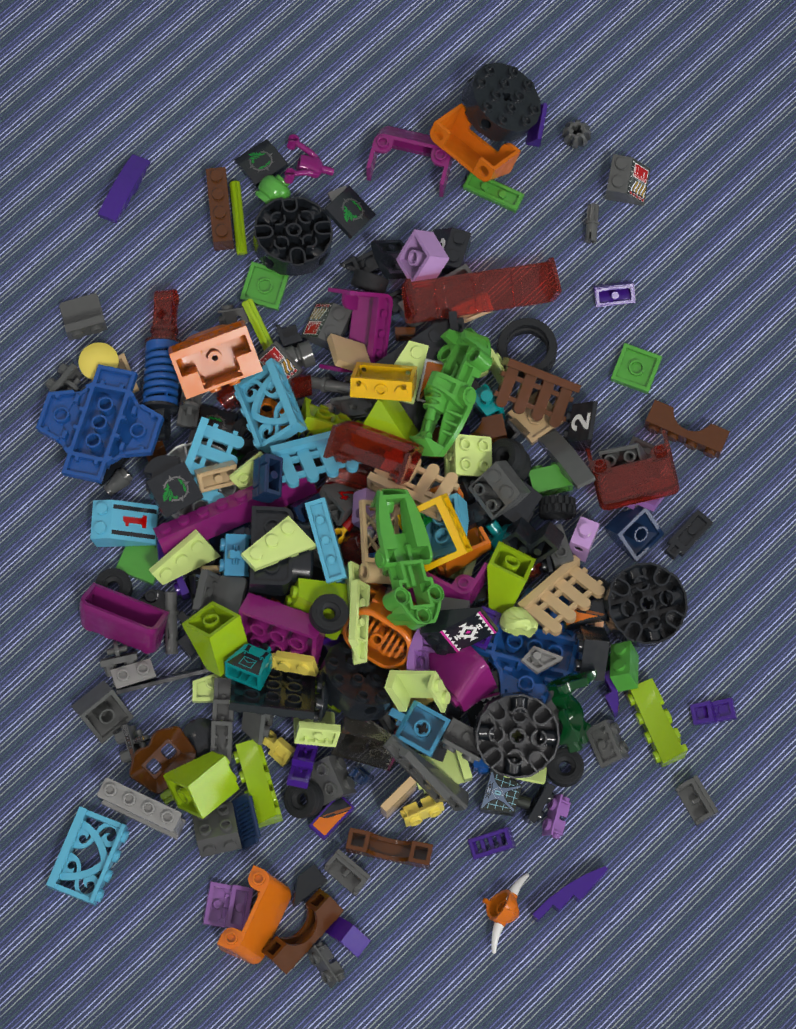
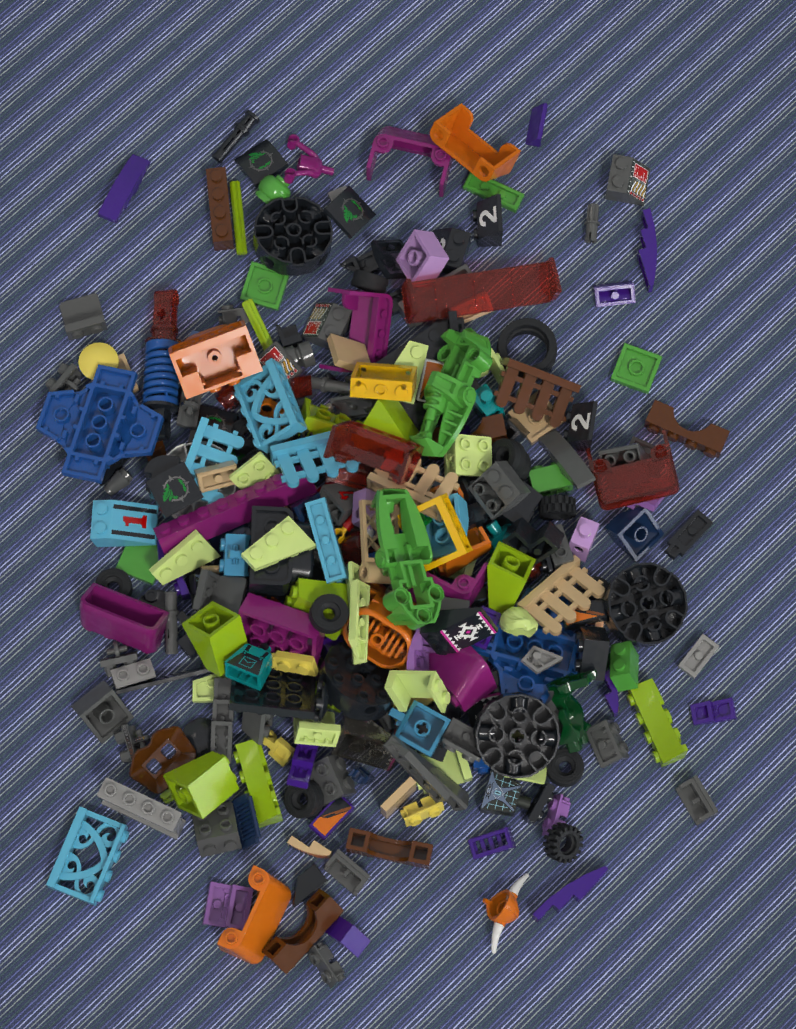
dark blue brick [252,453,283,503] -> none
reddish brown tile [395,327,415,341] -> none
black brick [461,63,541,142] -> none
dark grey piece [562,119,591,149] -> none
none -> black pin [212,110,260,164]
none -> tan slope [287,836,332,859]
none -> black slope [473,194,503,247]
none -> black tyre [543,822,583,864]
none -> dark purple slope [637,208,657,293]
none -> light grey plate [678,634,719,679]

